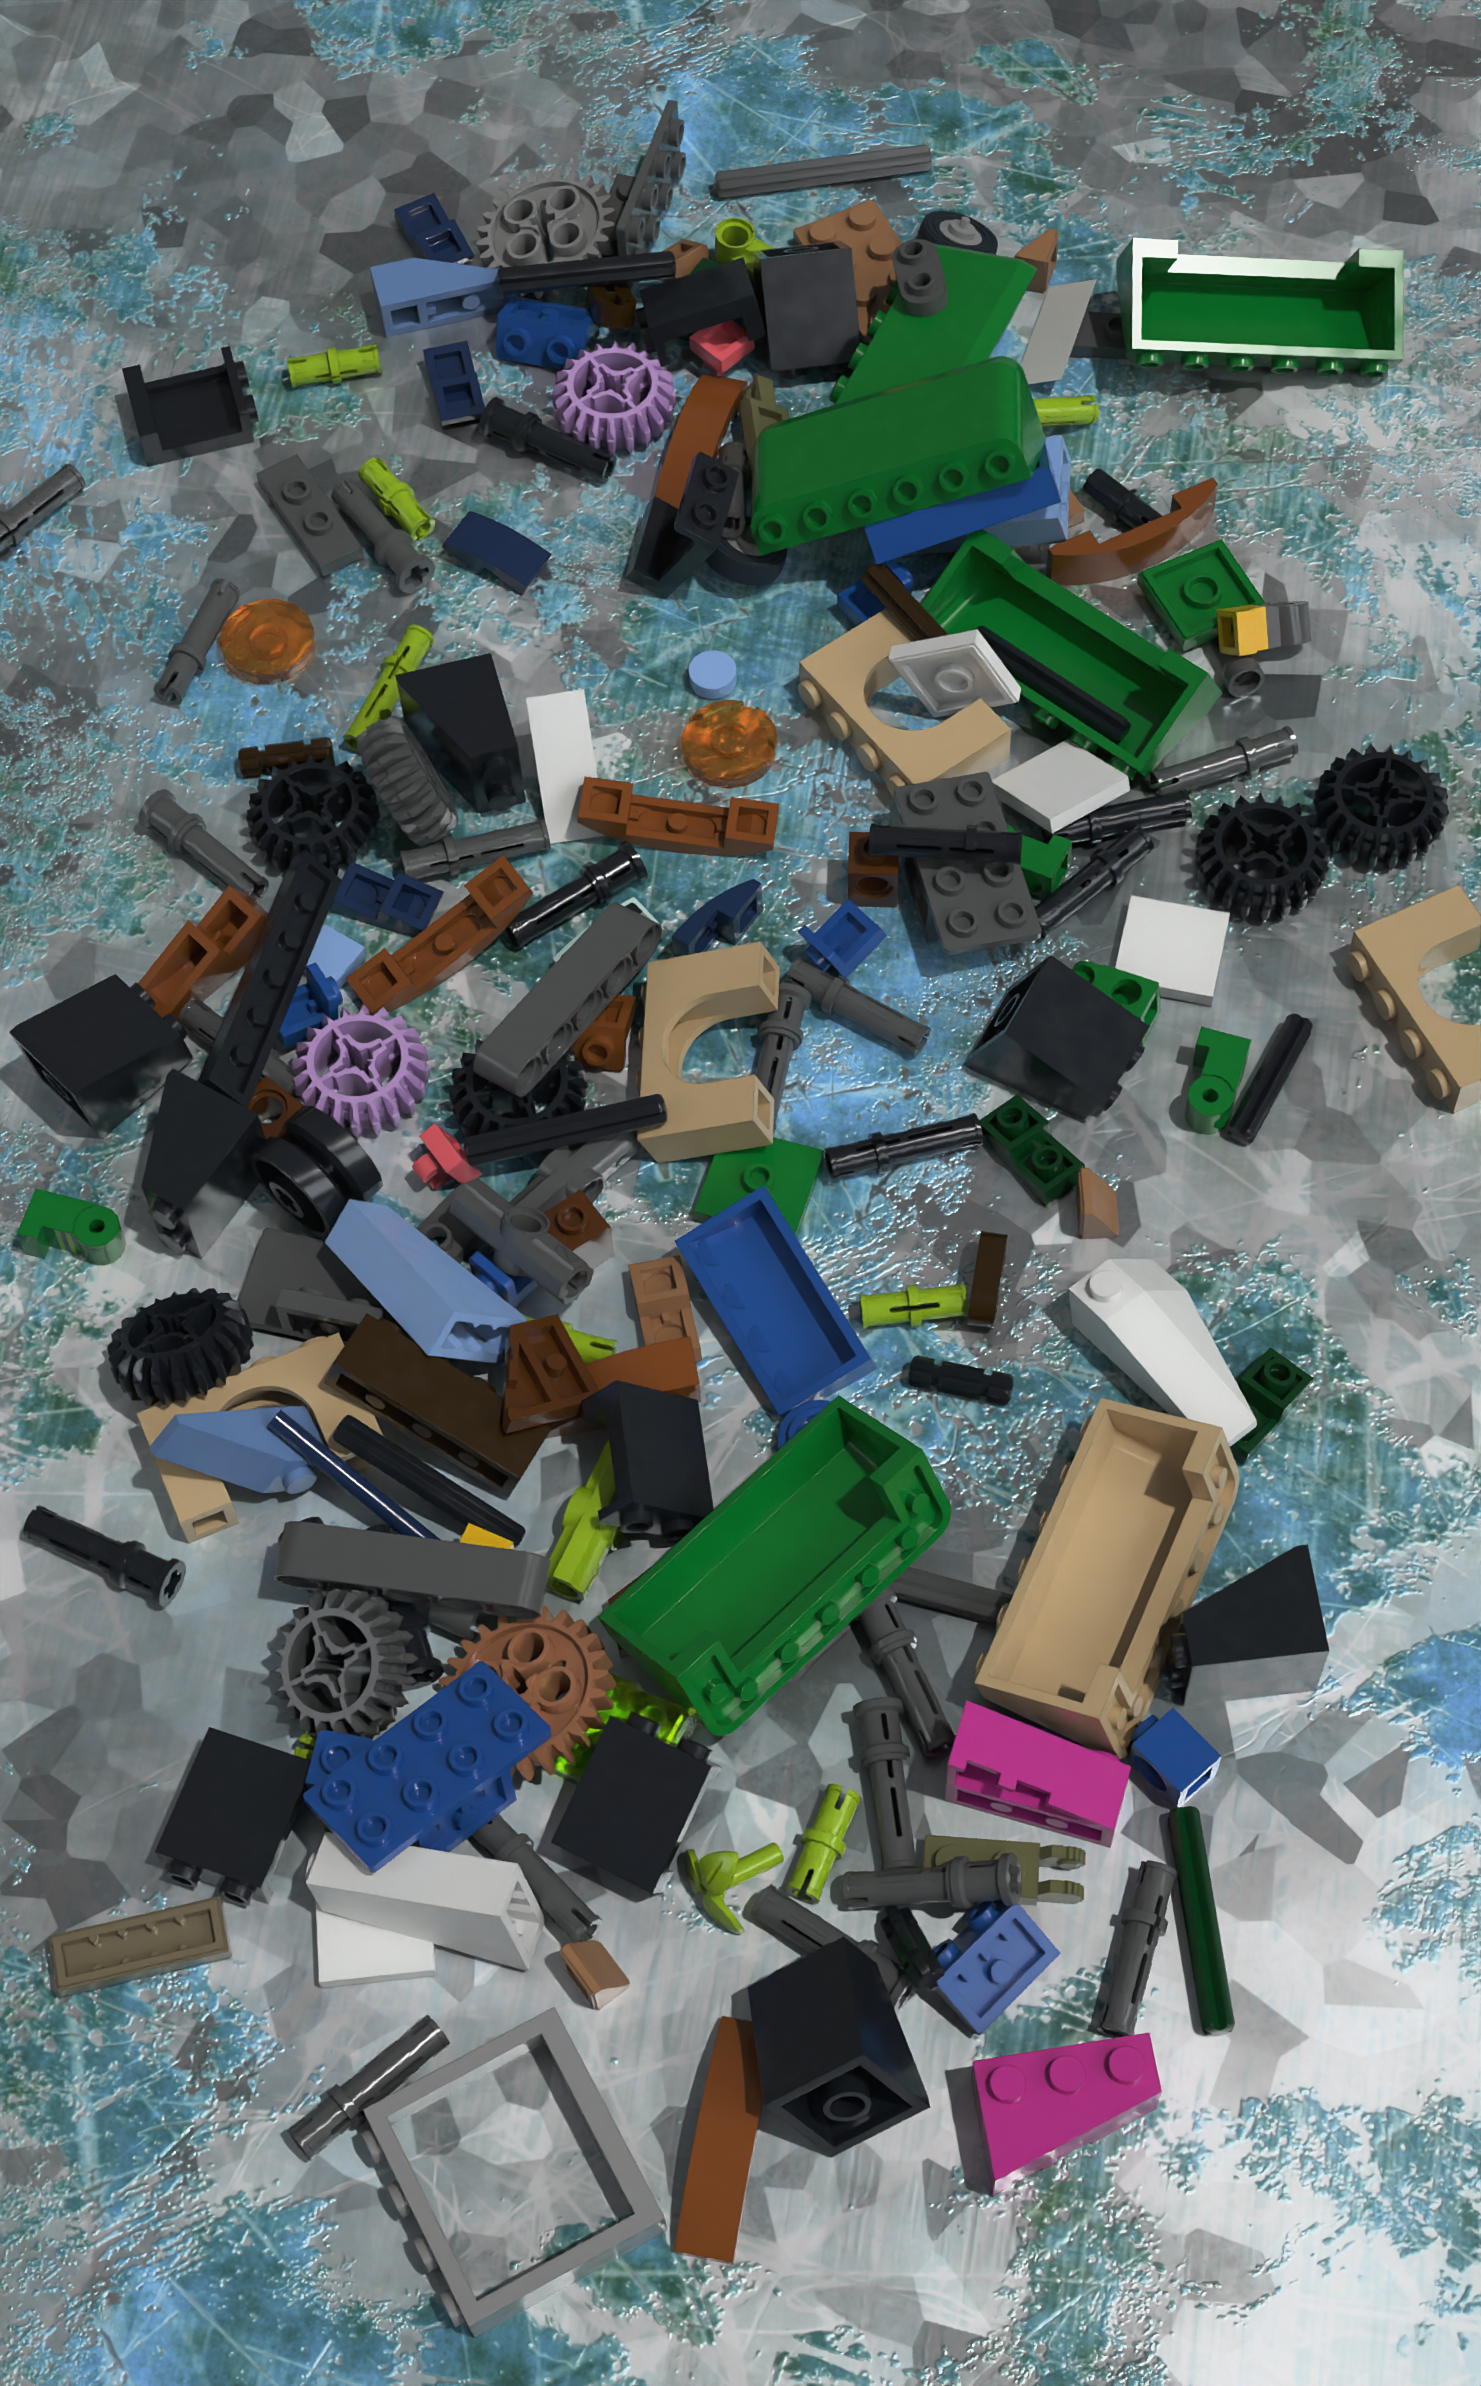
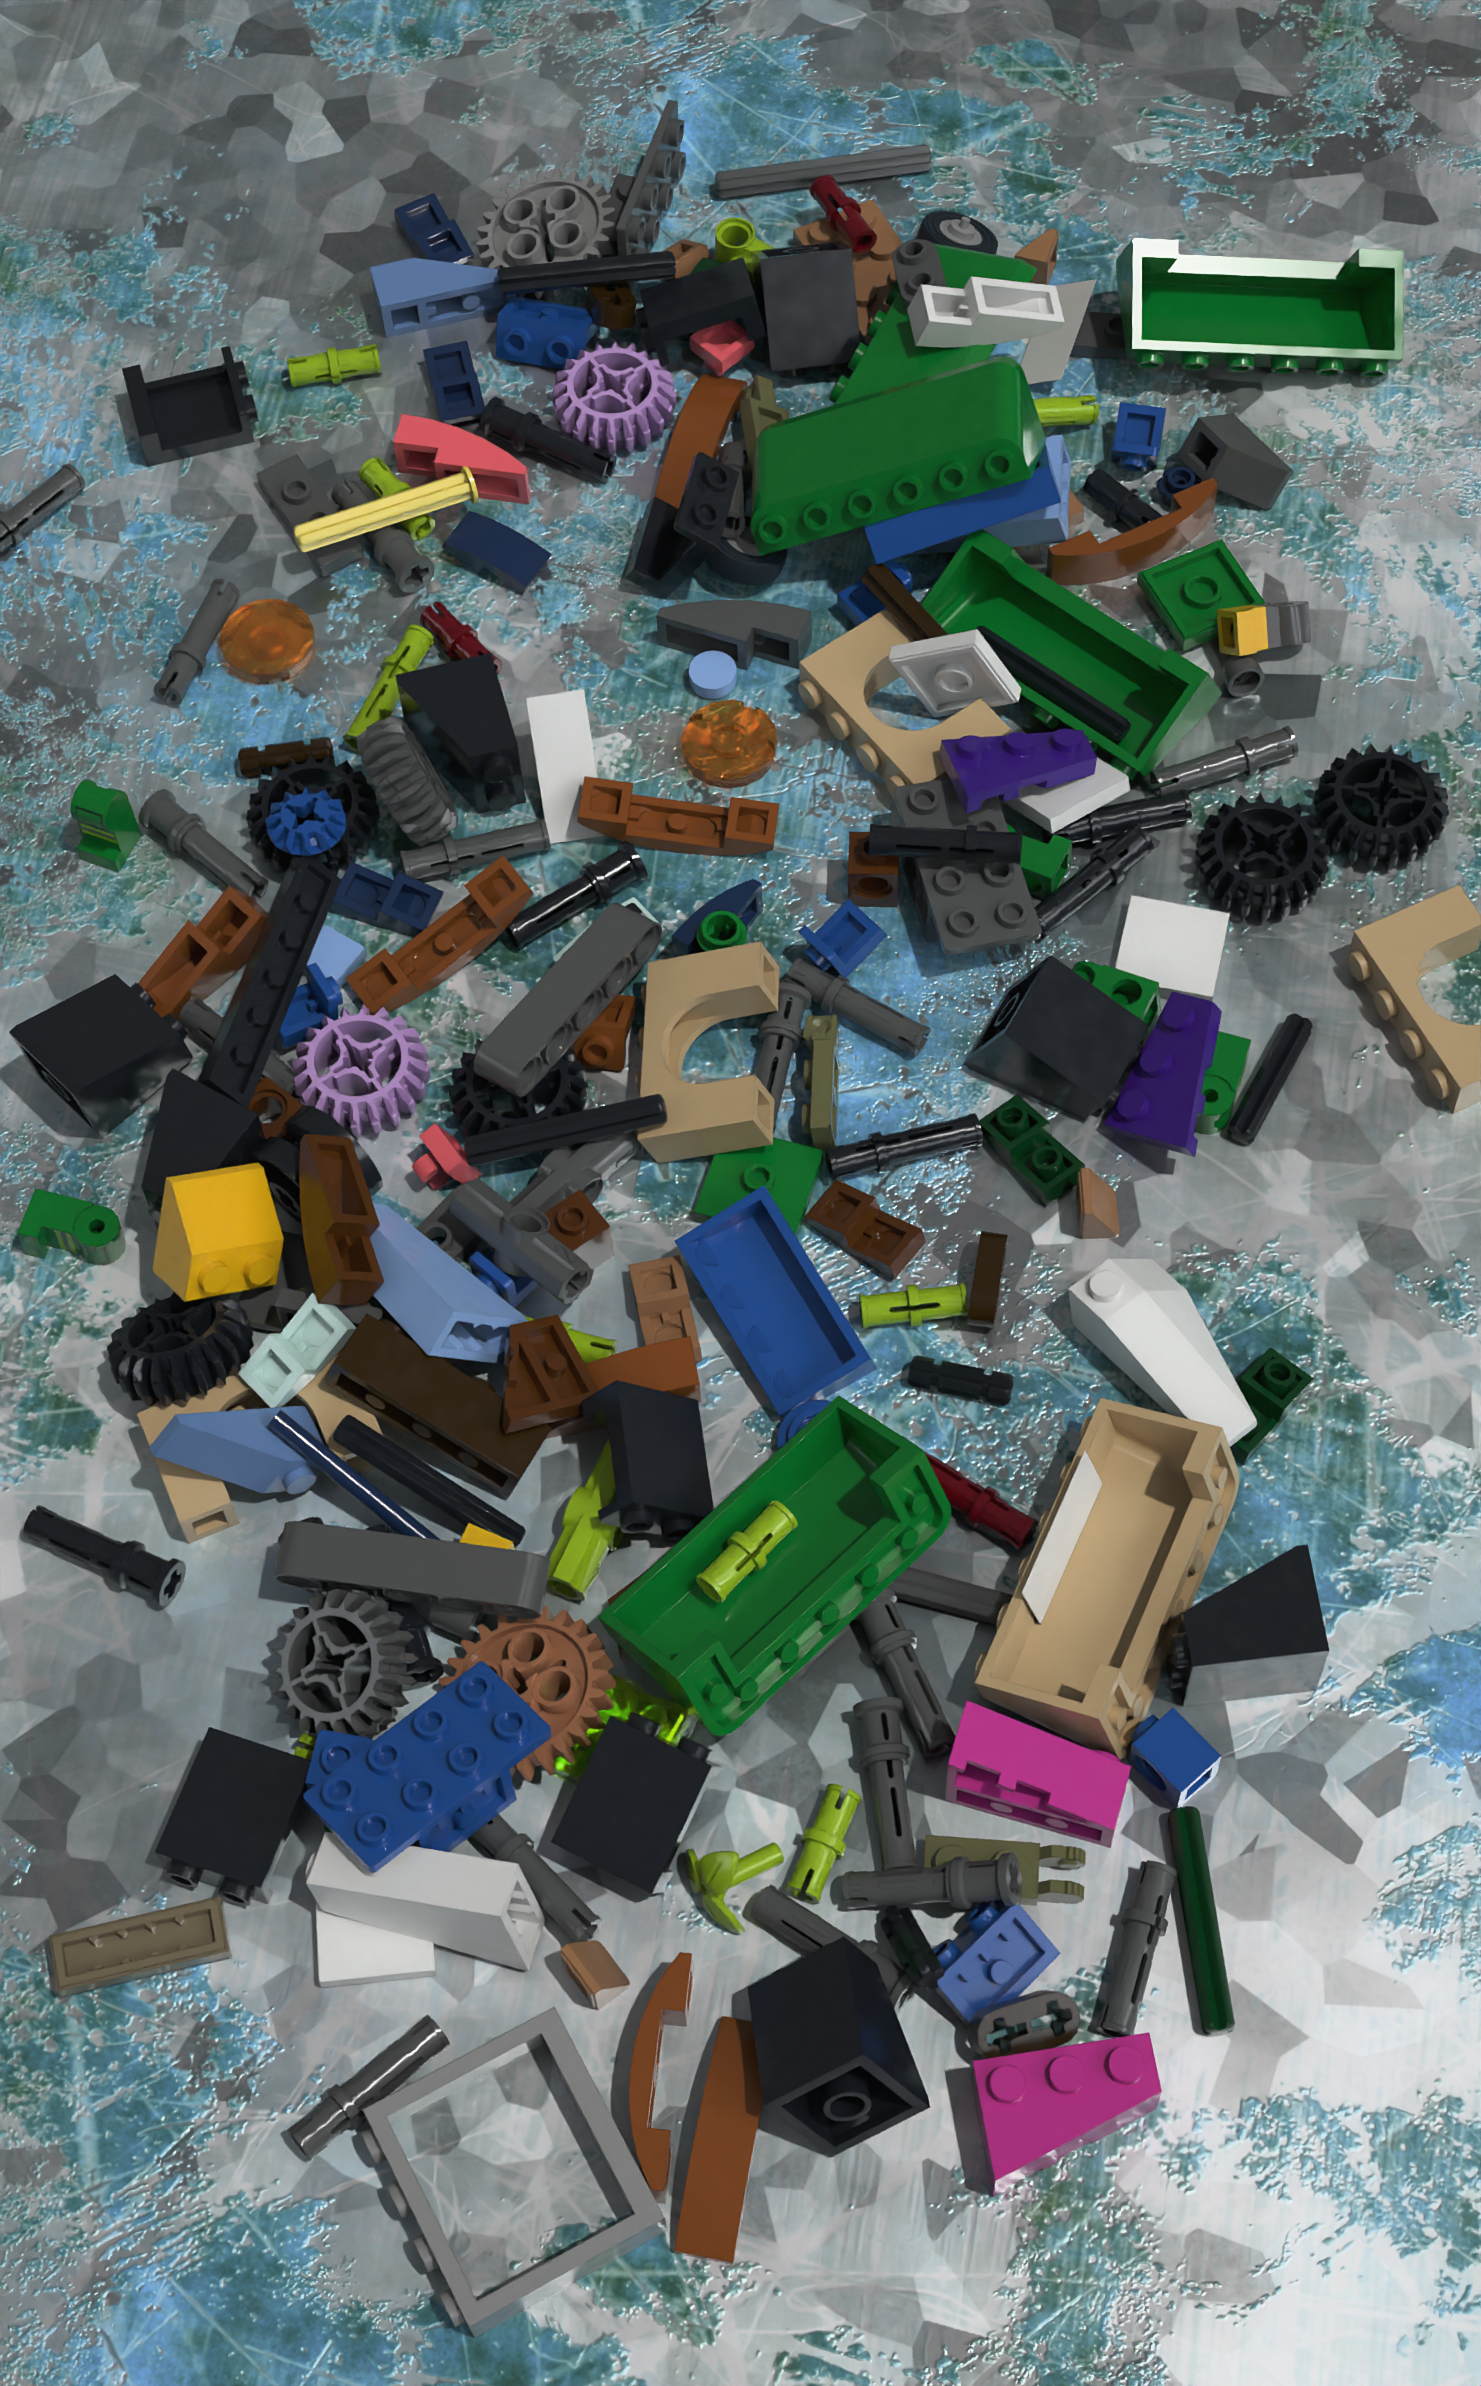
none -> green leg [70,779,141,873]
none -> yellow slope [152,1163,284,1302]
none -> light aqua slope [238,1293,357,1408]
none -> blue gear [266,786,347,856]
none -> light yellow axle [293,466,478,552]
none -> reddish brown slope [299,1134,384,1306]
none -> coral slope [393,414,531,505]
none -> dark red pin [420,602,502,675]
none -> dark orange slope [629,1952,694,2204]
none -> dark grey slope [656,600,812,671]
none -> lime pin [696,1500,798,1603]
none -> green cone [697,910,747,952]
none -> olive hinge [802,1014,840,1154]
none -> reddish brown slope [805,1180,926,1279]
none -> dark red pin [810,174,877,254]
none -> dark red pin [903,1436,1039,1551]
none -> white slope [907,276,1065,348]
none -> dark purple wing [939,729,1097,813]
none -> beam [967,1990,1080,2059]
none -> white sticker [1022,1451,1102,1625]
none -> dark purple wing [1104,991,1222,1157]
none -> blue bracket [1111,402,1166,472]
none -> dark blue plate [1157,466,1202,508]
none -> dark grey slope [1177,414,1294,510]

